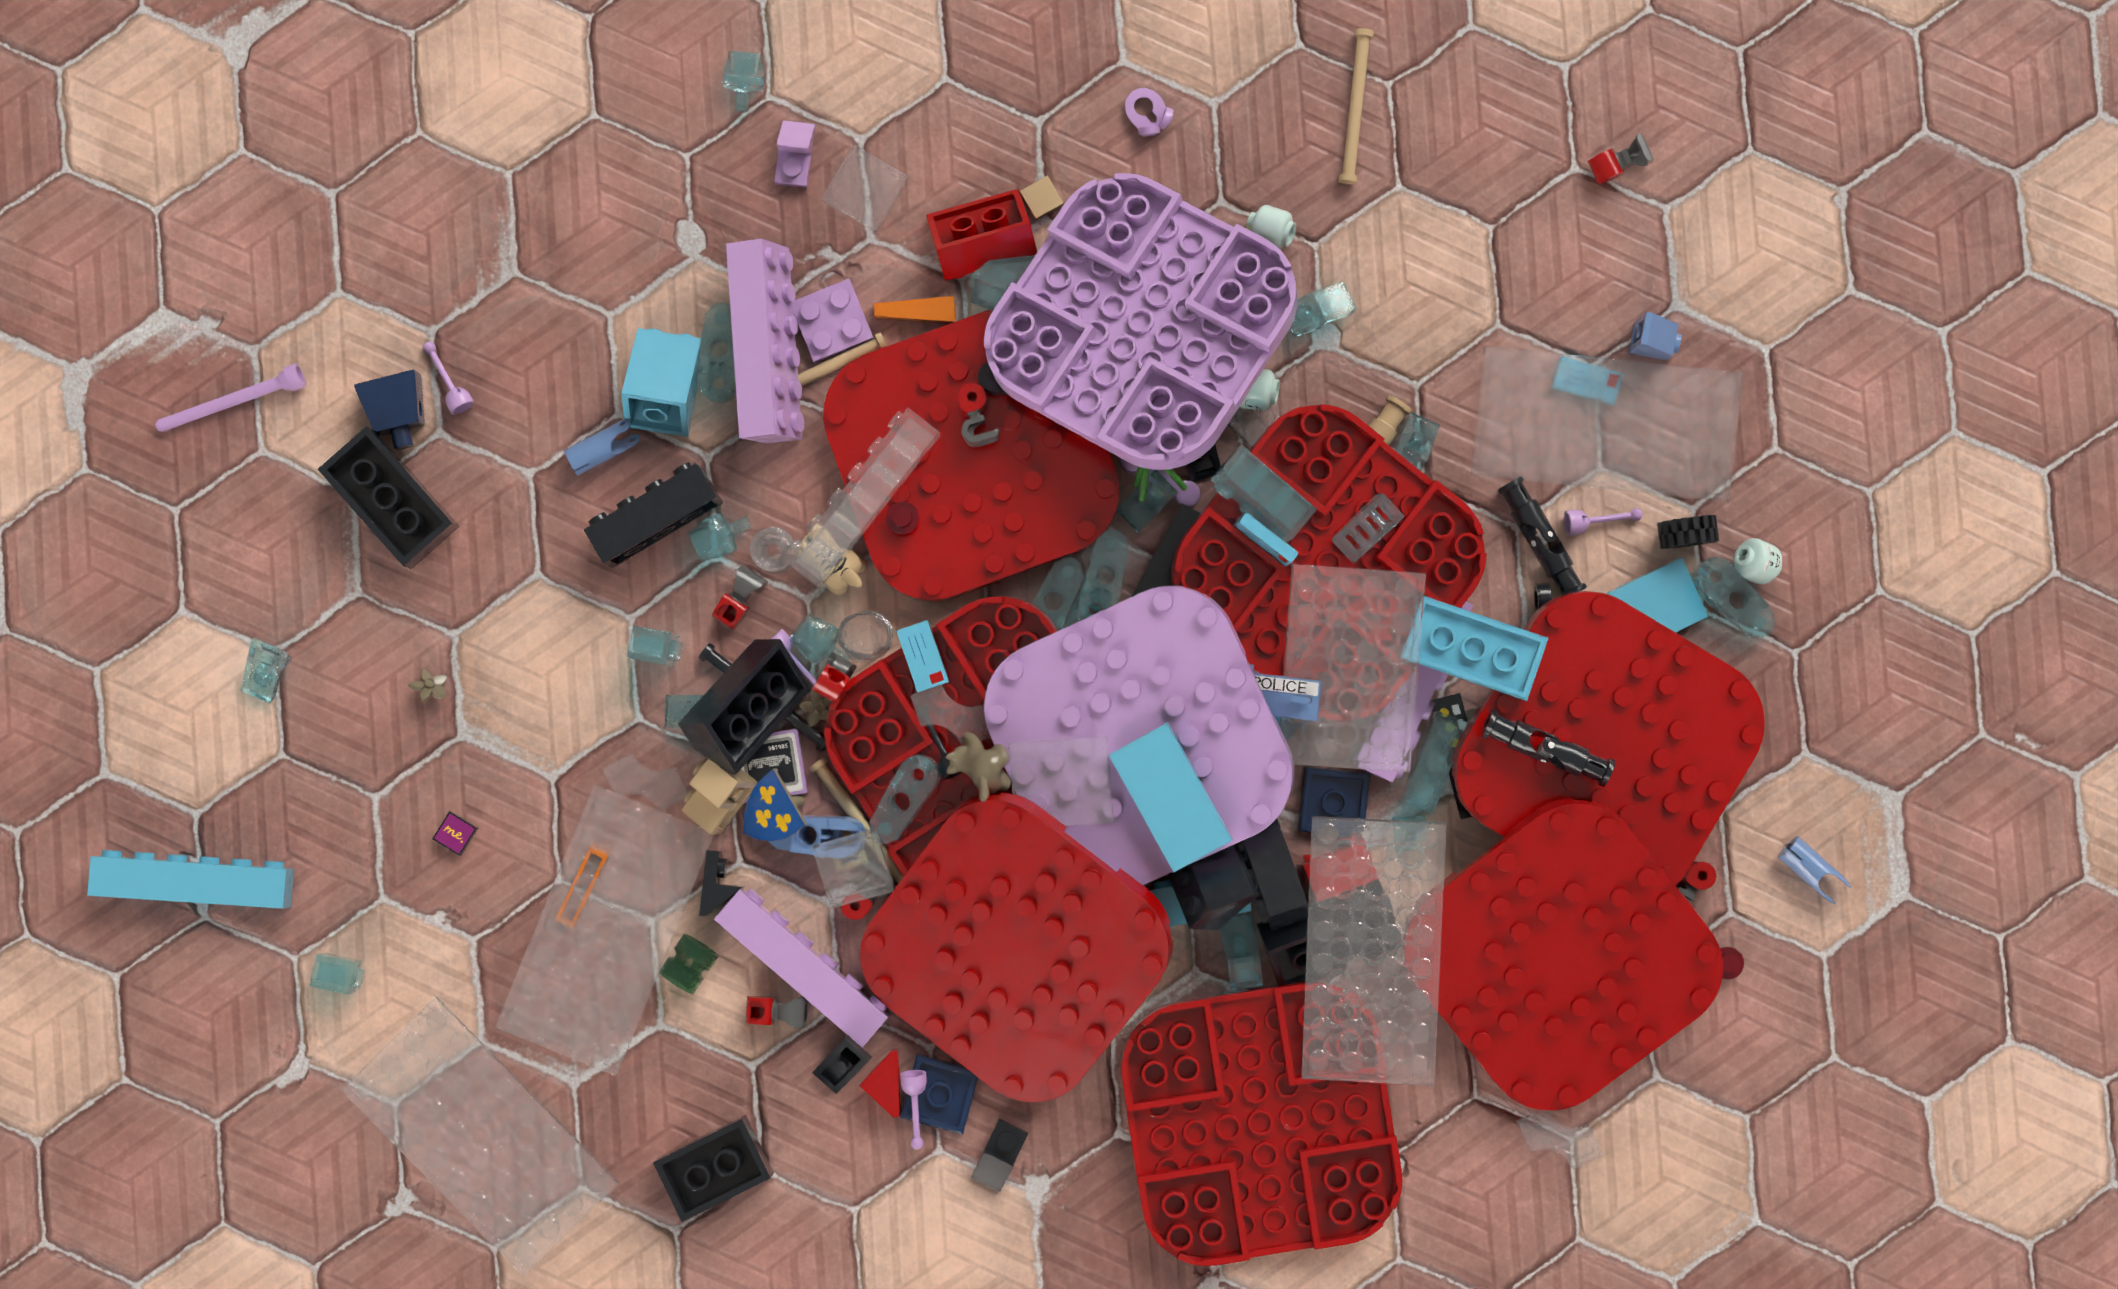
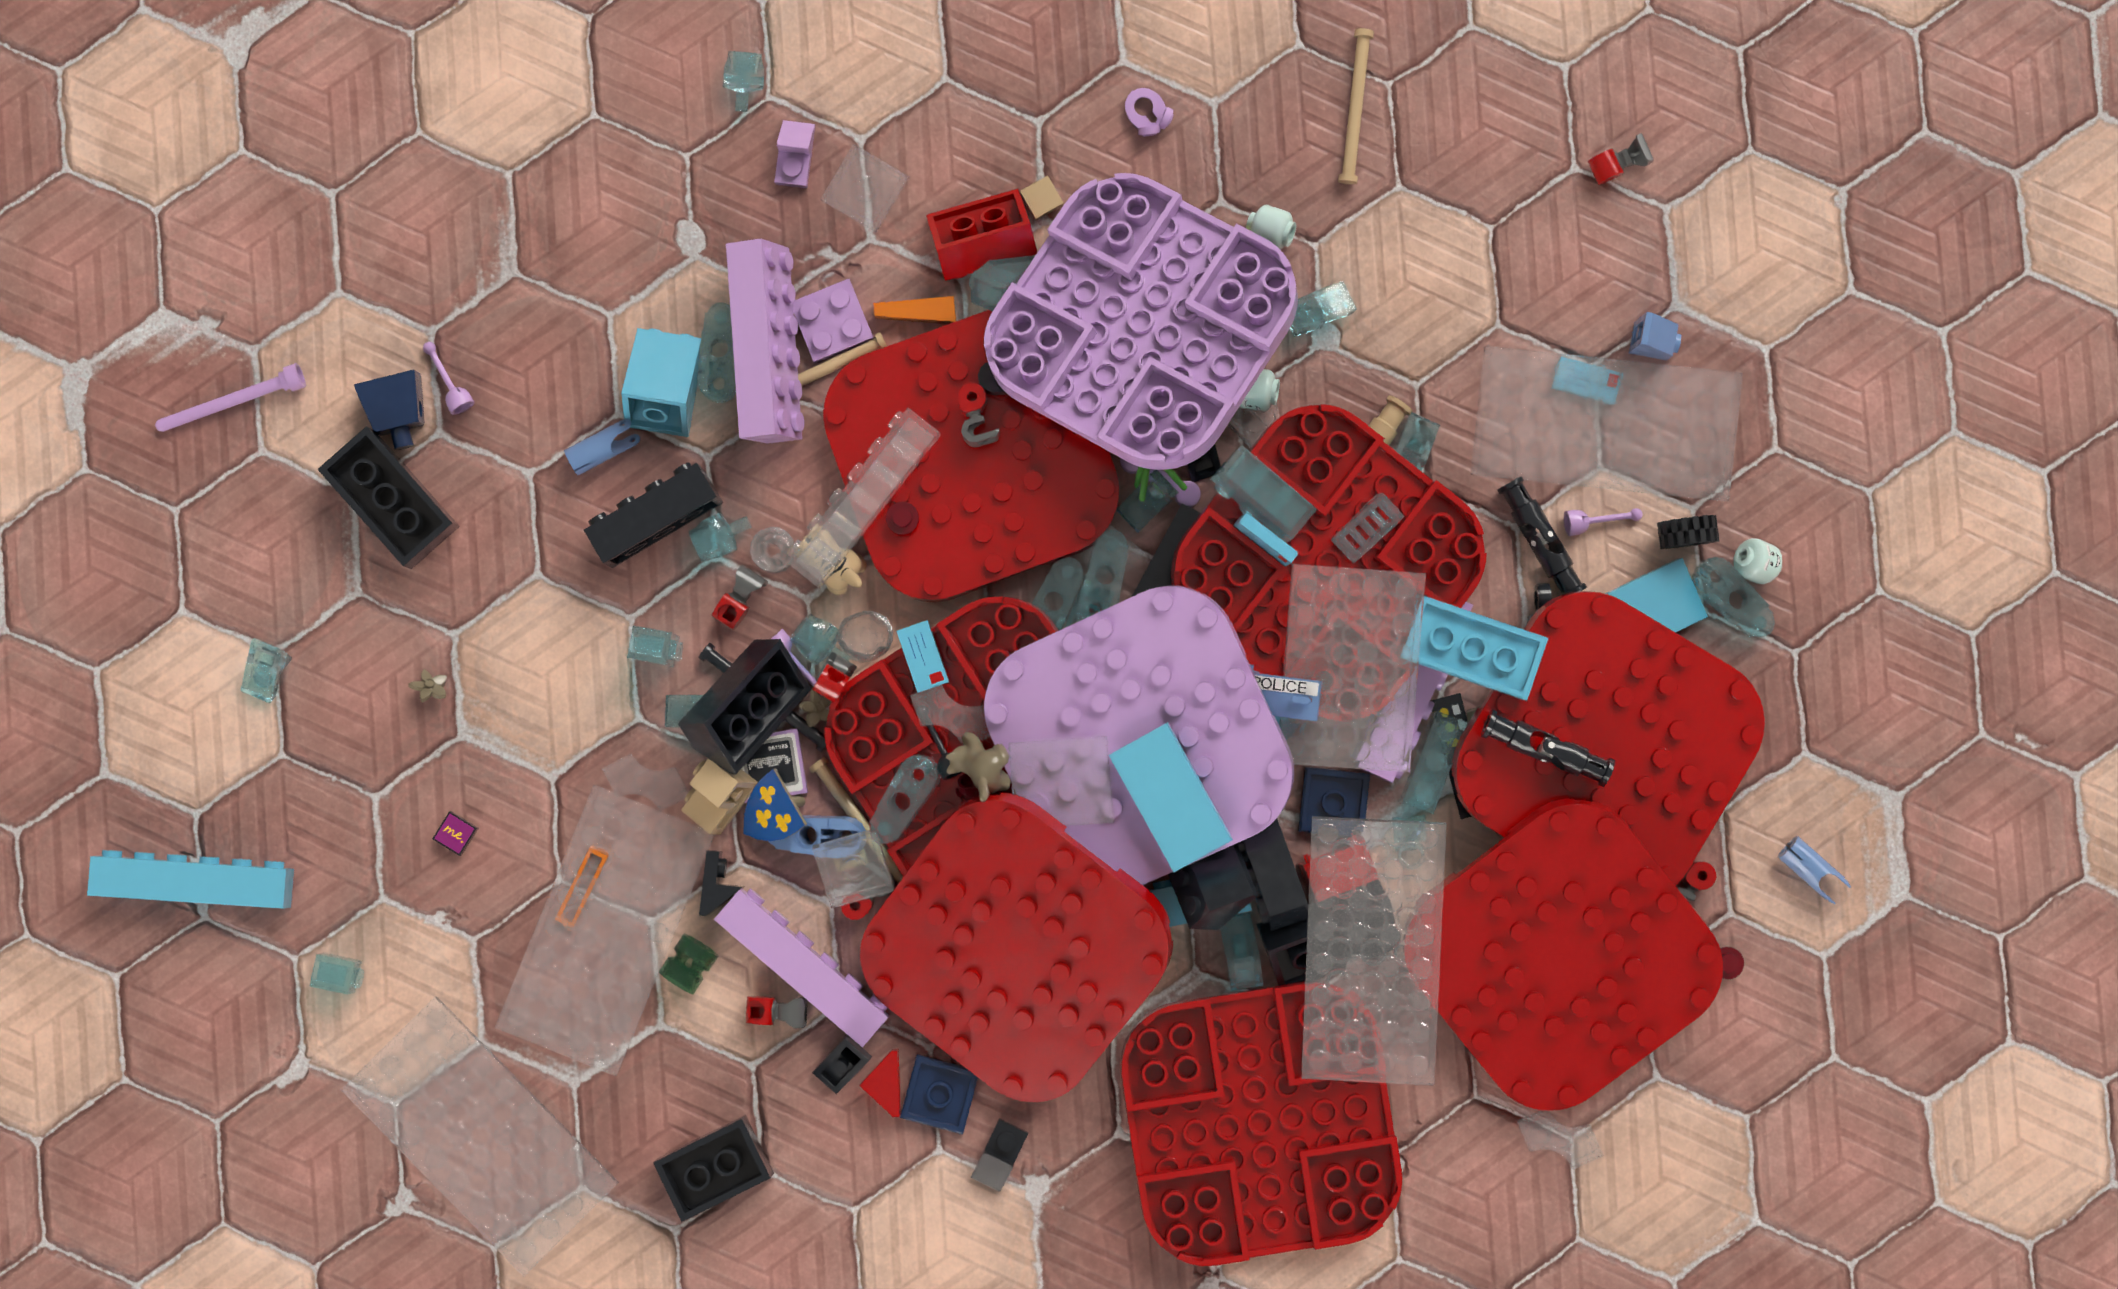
lavender hinge [900,1070,927,1150] -> none
none -> dark red plate [956,774,979,801]

